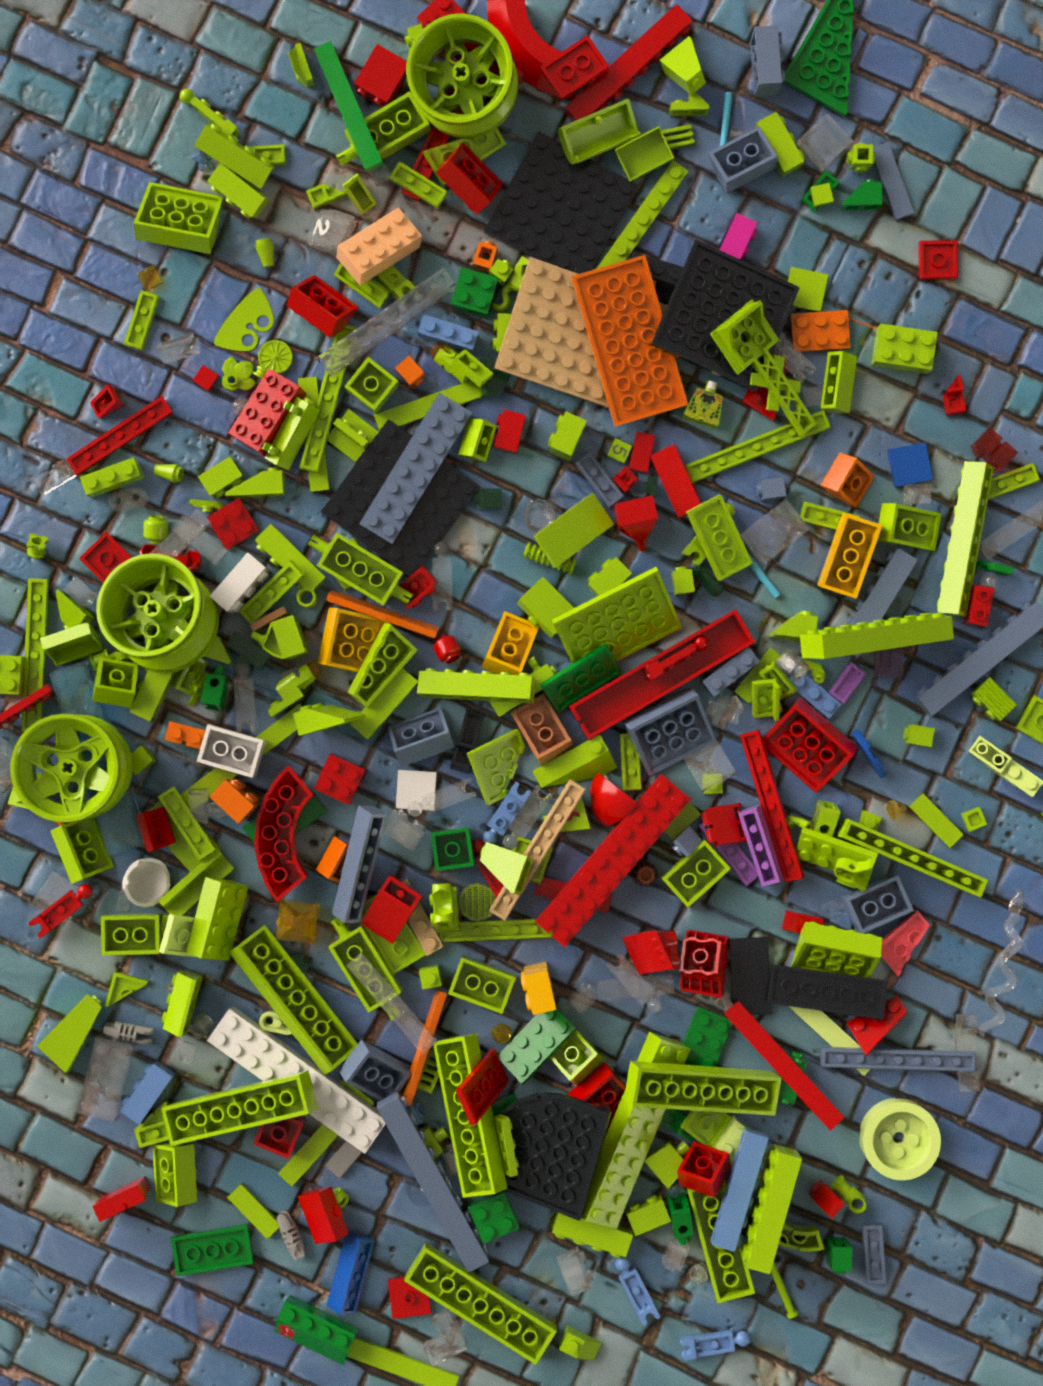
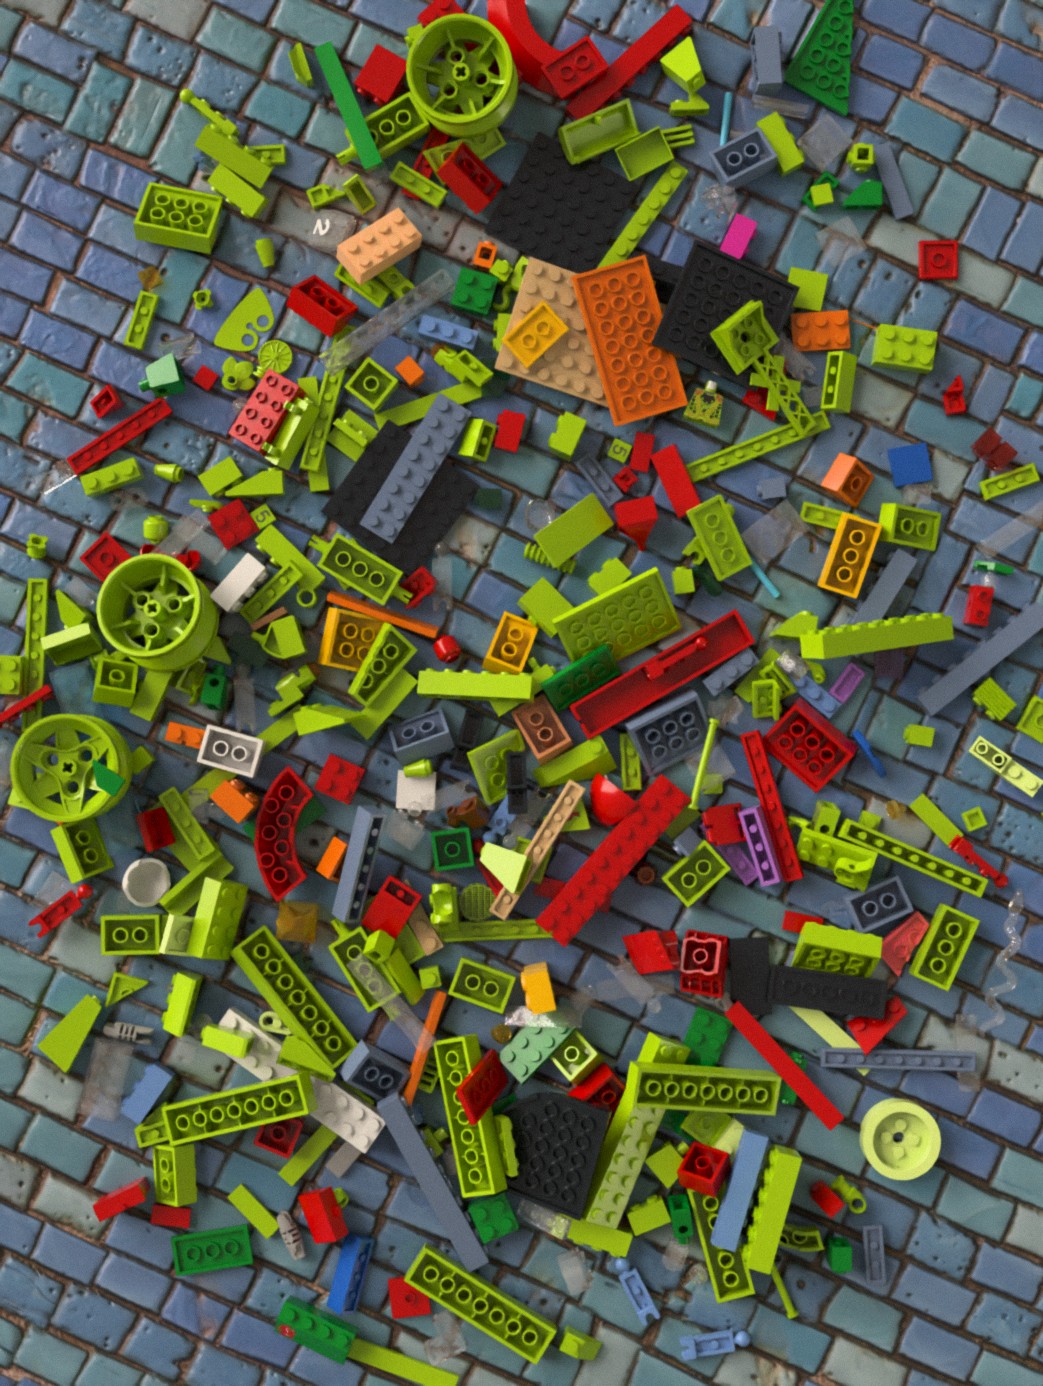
clear green plate [644,476,657,498] -> none
clear light blue tile [667,1178,687,1198] -> none
brick [937,461,994,617] -> none
none -> green tile [92,759,126,797]
none -> torso [138,353,187,398]
none -> red tile [150,1203,192,1228]
none -> lime plate [193,289,214,310]
none -> lime slope [200,1023,255,1059]
none -> lime tile [250,503,277,530]
none -> lime slope [276,1035,336,1083]
none -> lime brick [363,929,395,964]
none -> lime tile [383,948,426,1005]
none -> lime cone [404,759,433,778]
none -> reddish brown brick [446,796,490,830]
none -> yellow tile [501,300,569,369]
none -> clear plate [505,1006,582,1028]
none -> black slope [506,751,528,814]
none -> clear plate [516,1198,572,1240]
none -> lime bar [687,718,720,811]
none -> clear piece [701,184,738,225]
none -> clear tile [750,94,809,119]
none -> clear tile [814,215,867,268]
none -> lime brick [908,903,980,991]
none -> red plate [948,835,1009,888]

